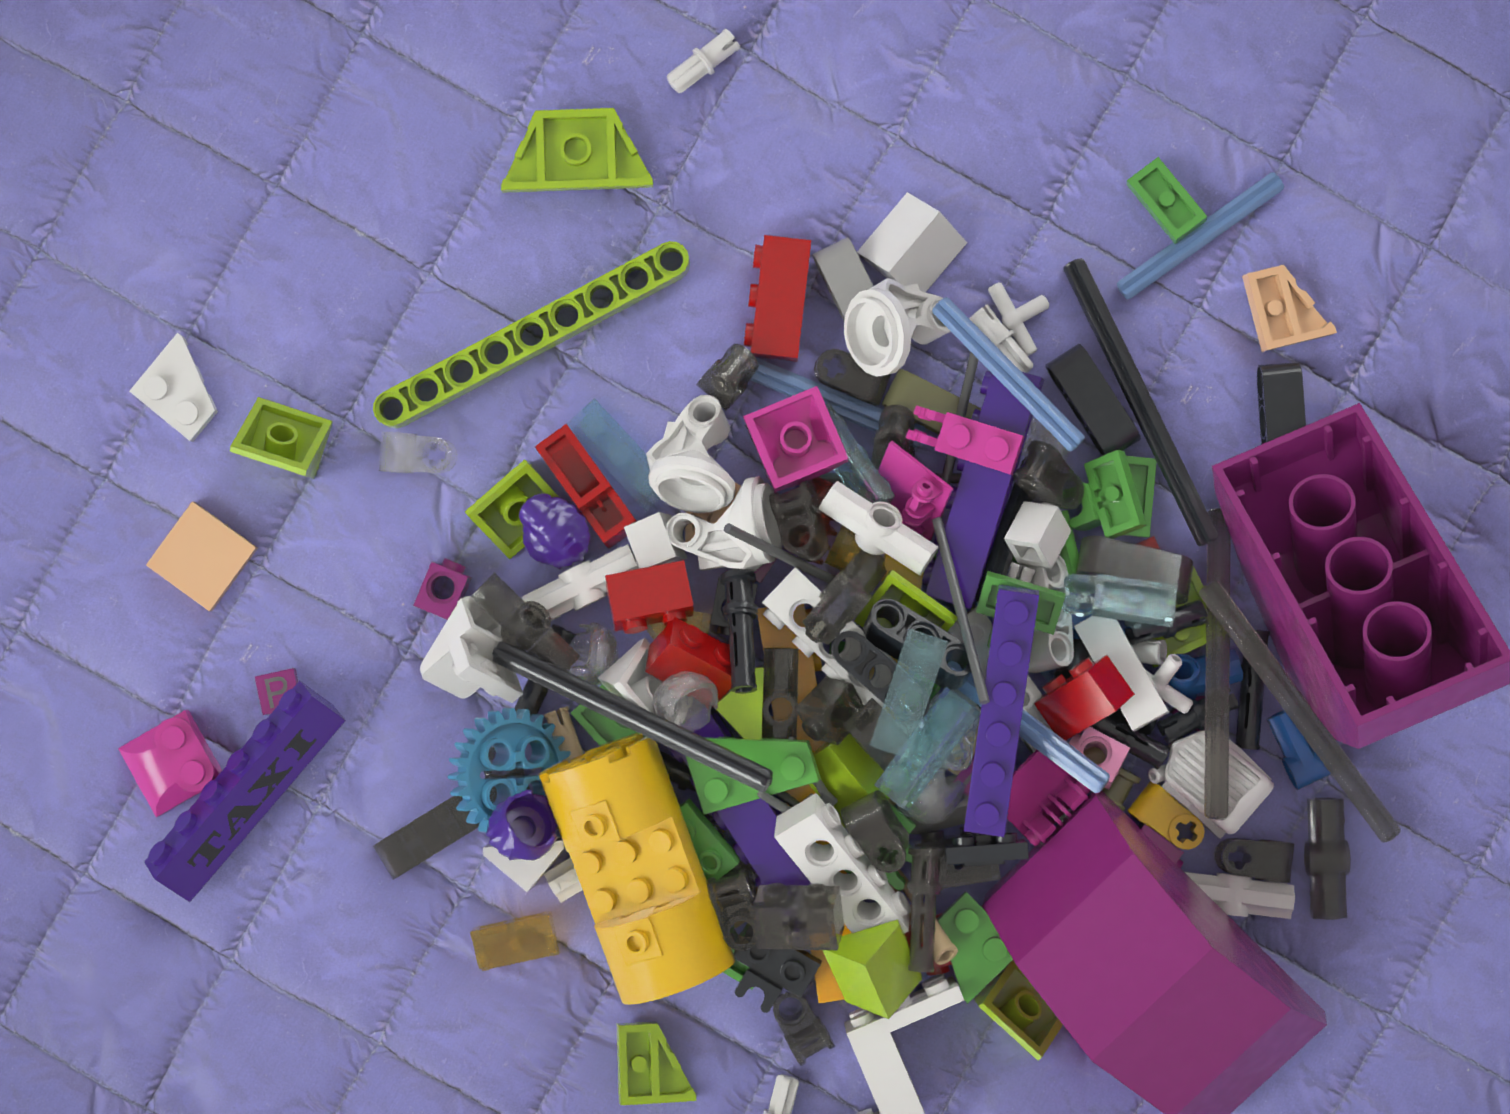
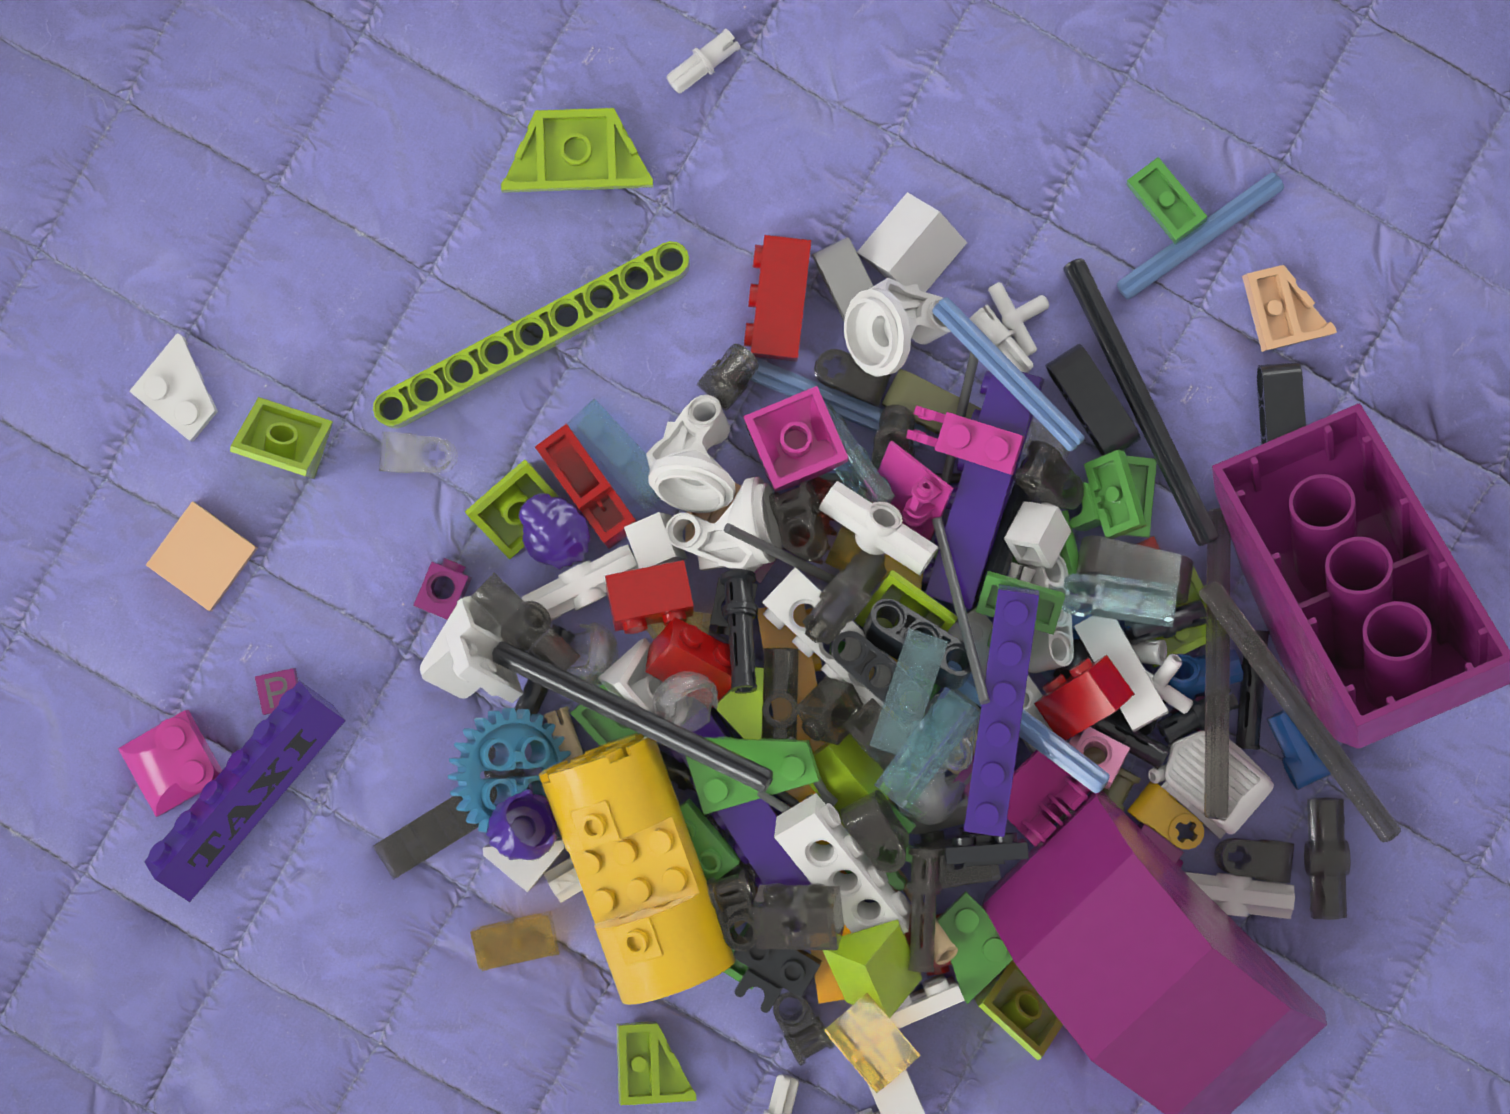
none -> clear yellow hinge [824,993,920,1093]

